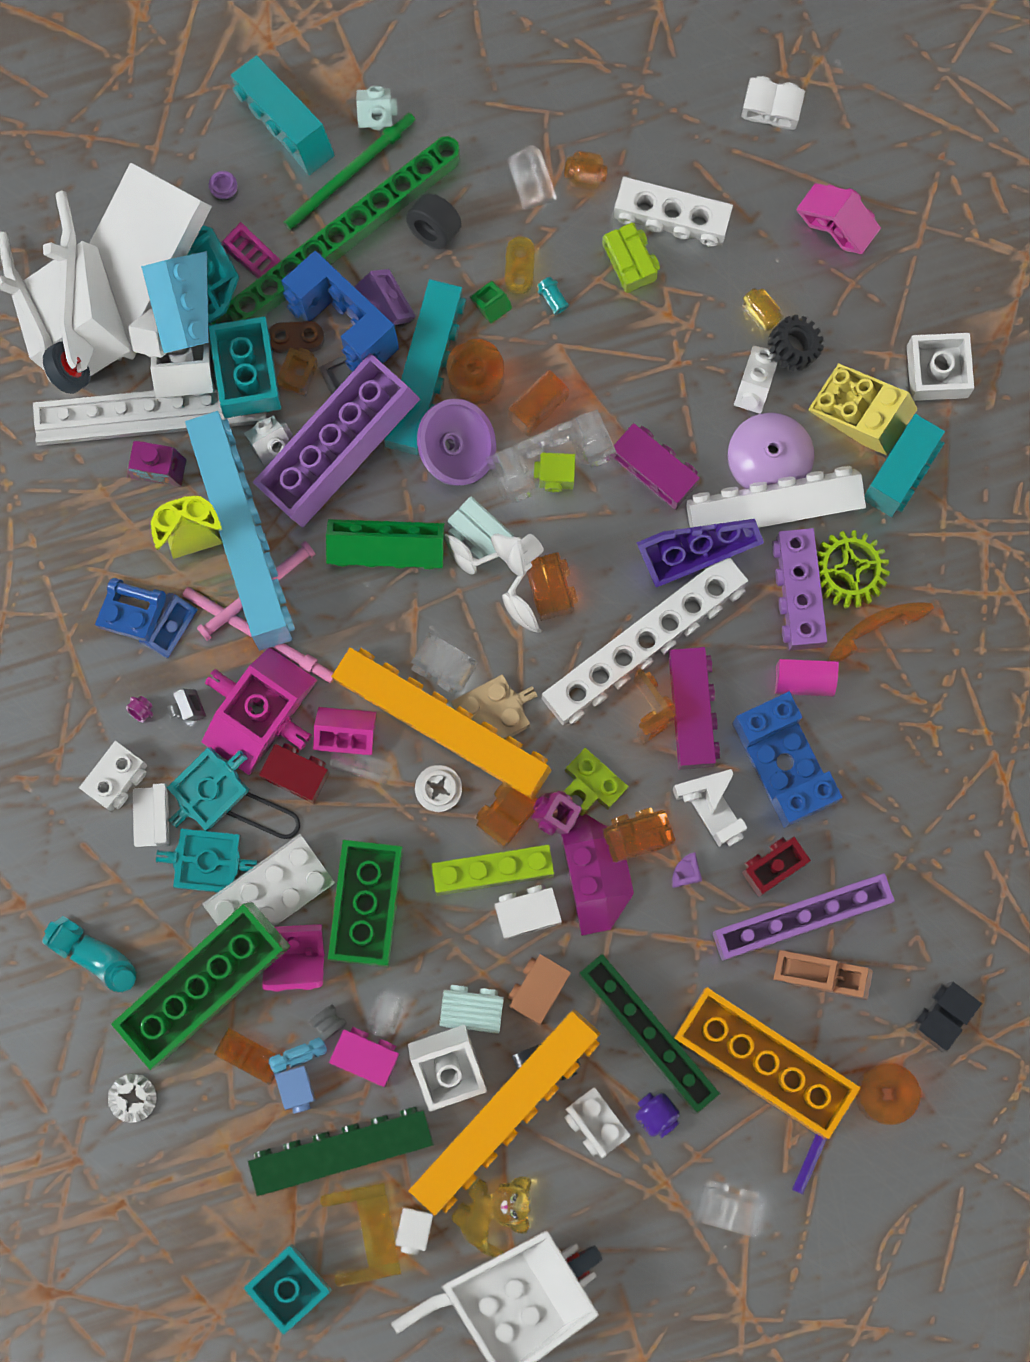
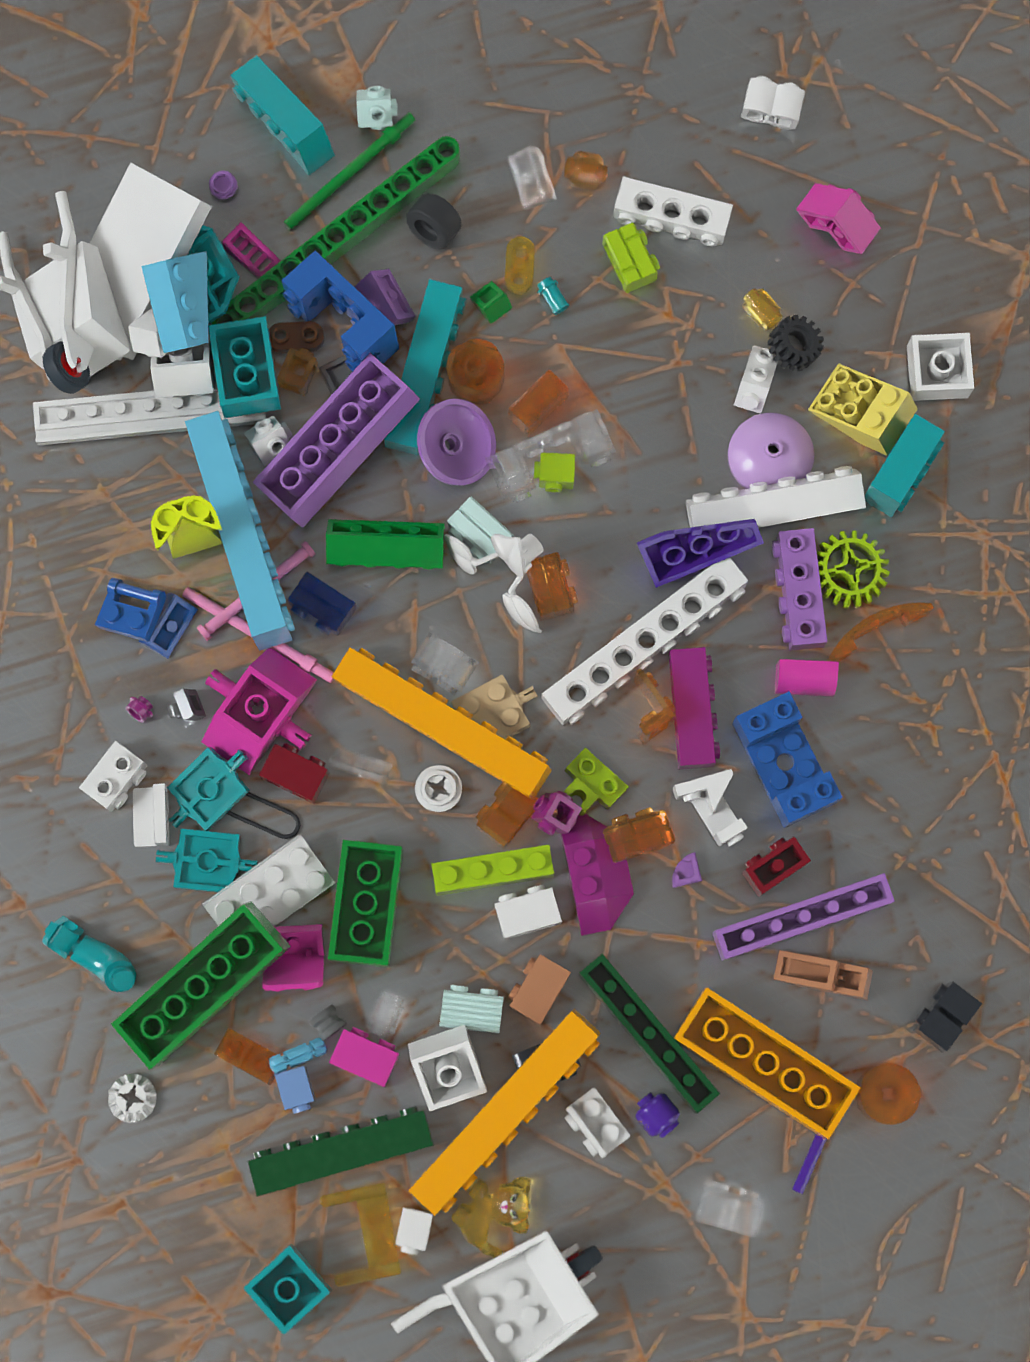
magenta torso [127,441,187,487] -> none
dark pink brick [313,707,377,755] -> none
magenta brick [610,423,700,510] -> none
none -> clear blue brick [288,571,357,636]

